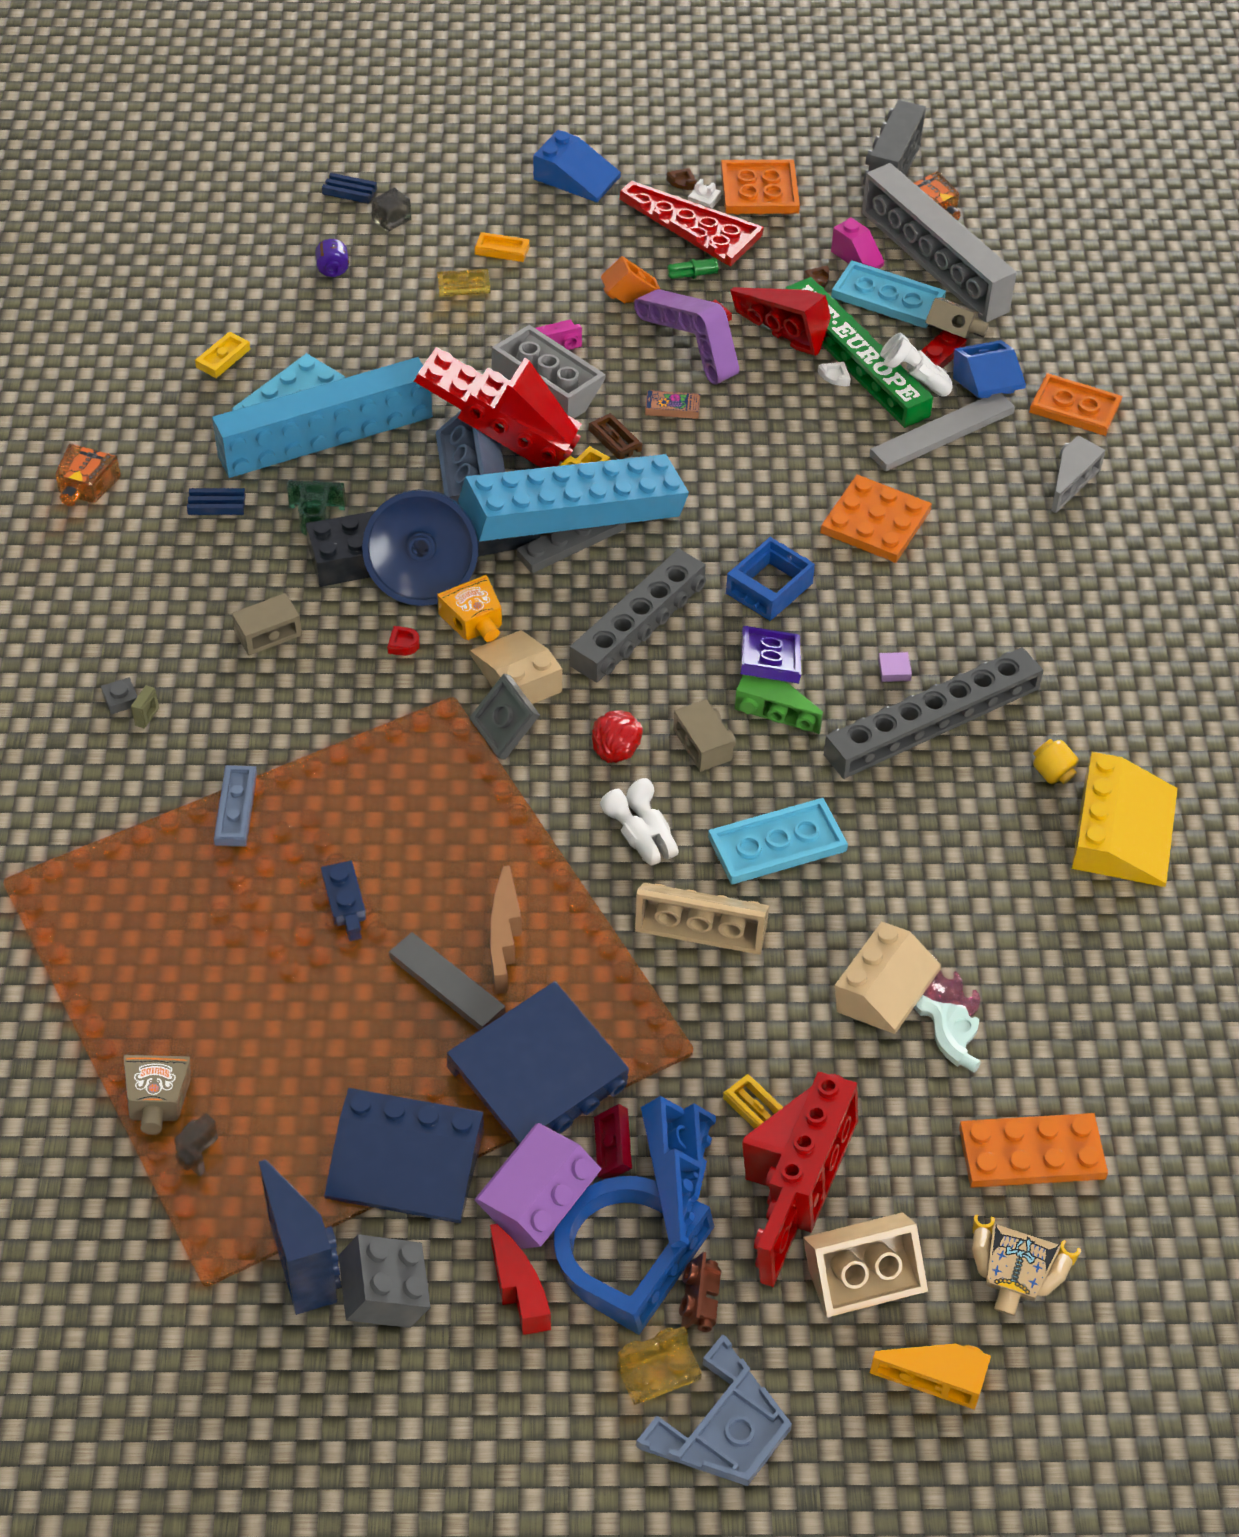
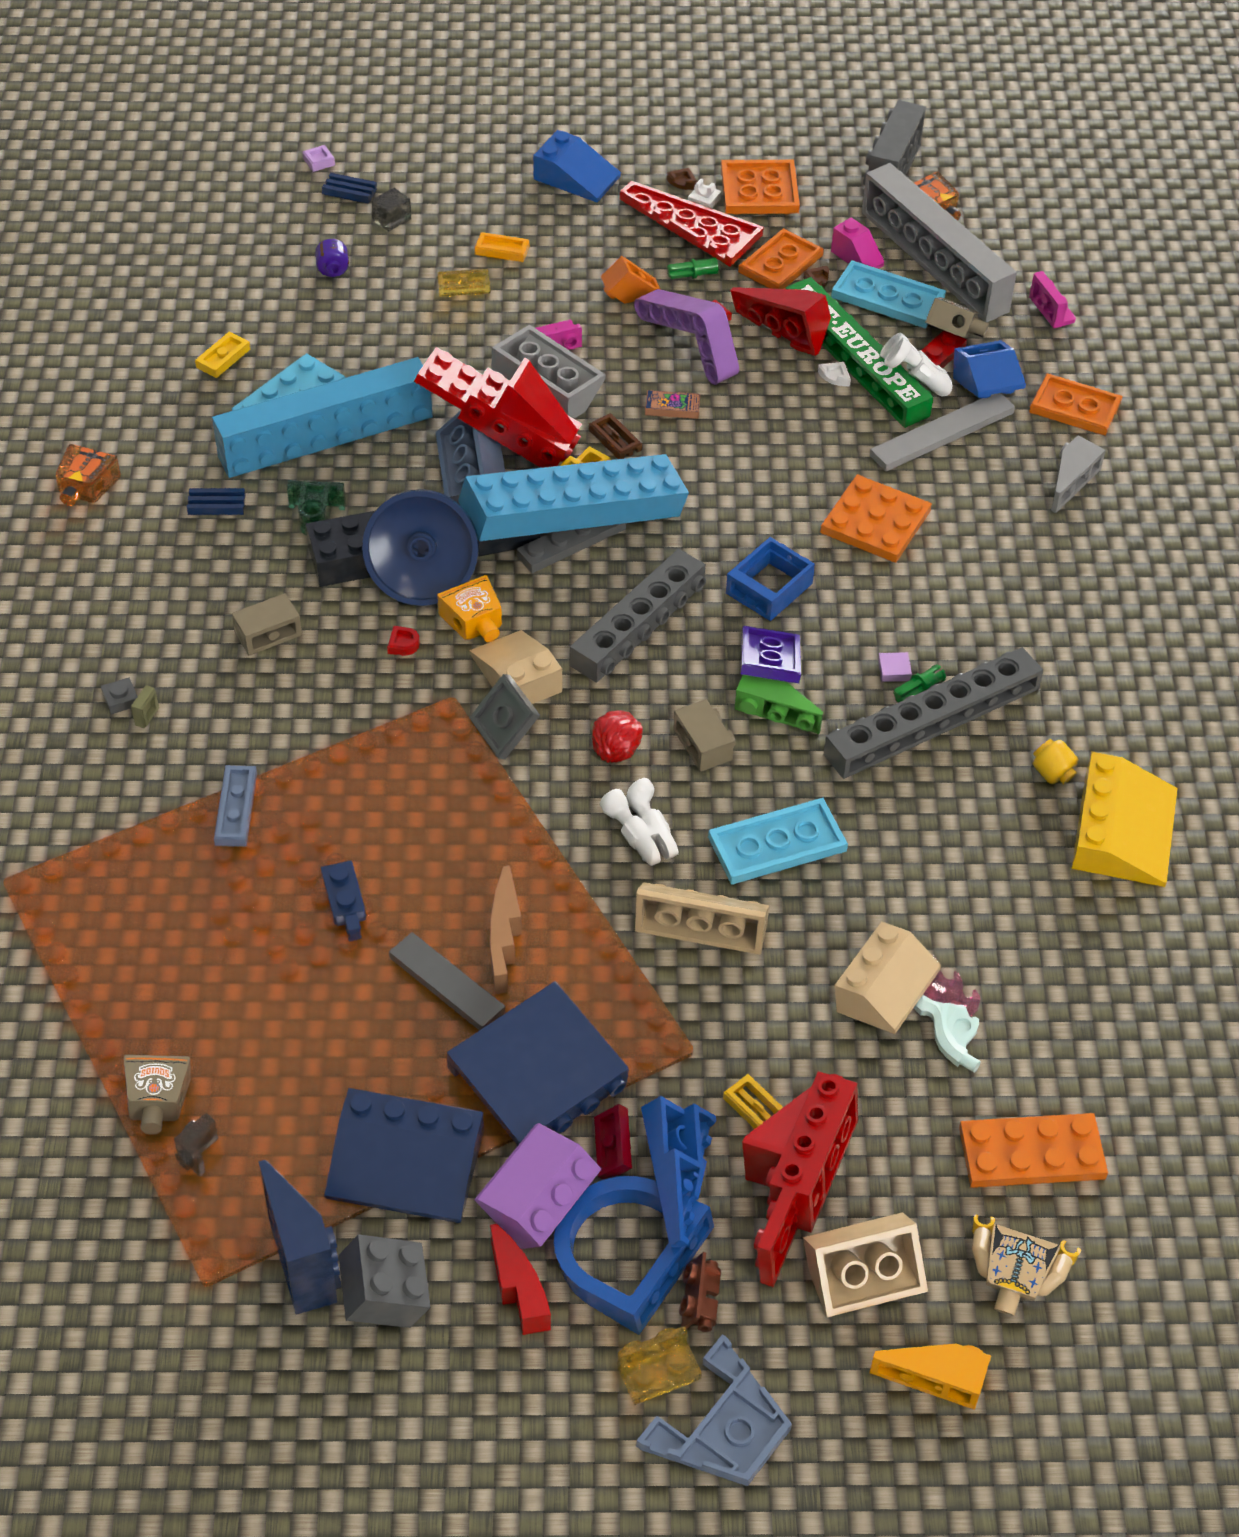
none -> lavender tile [303,145,335,172]
none -> orange tile [738,228,824,289]
none -> green axle [893,664,946,703]
none -> dark pink bracket [1029,271,1076,329]

